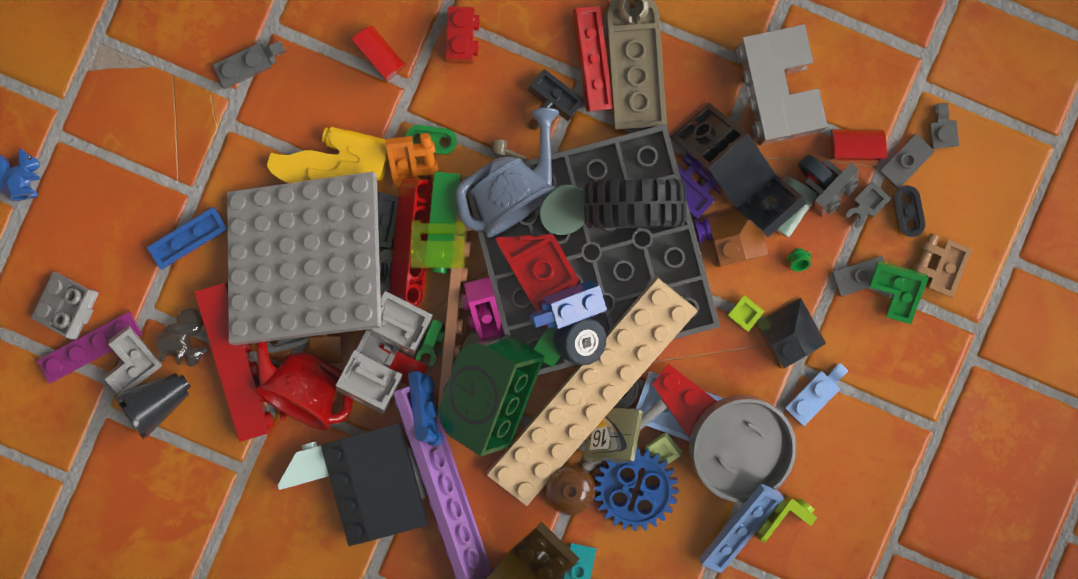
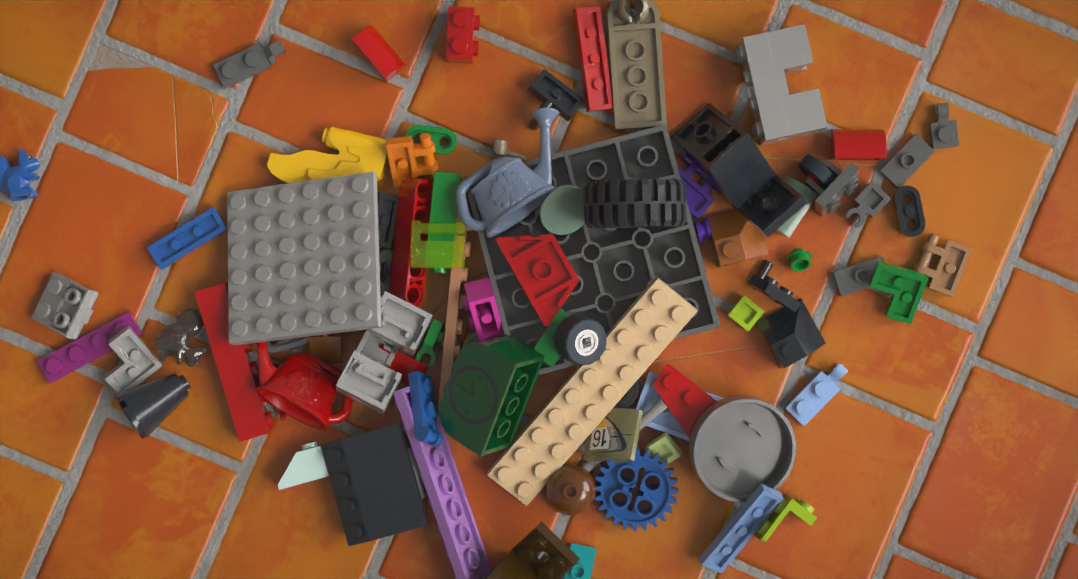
hinge [529,280,607,329] -> none
none -> black plate [748,260,801,312]

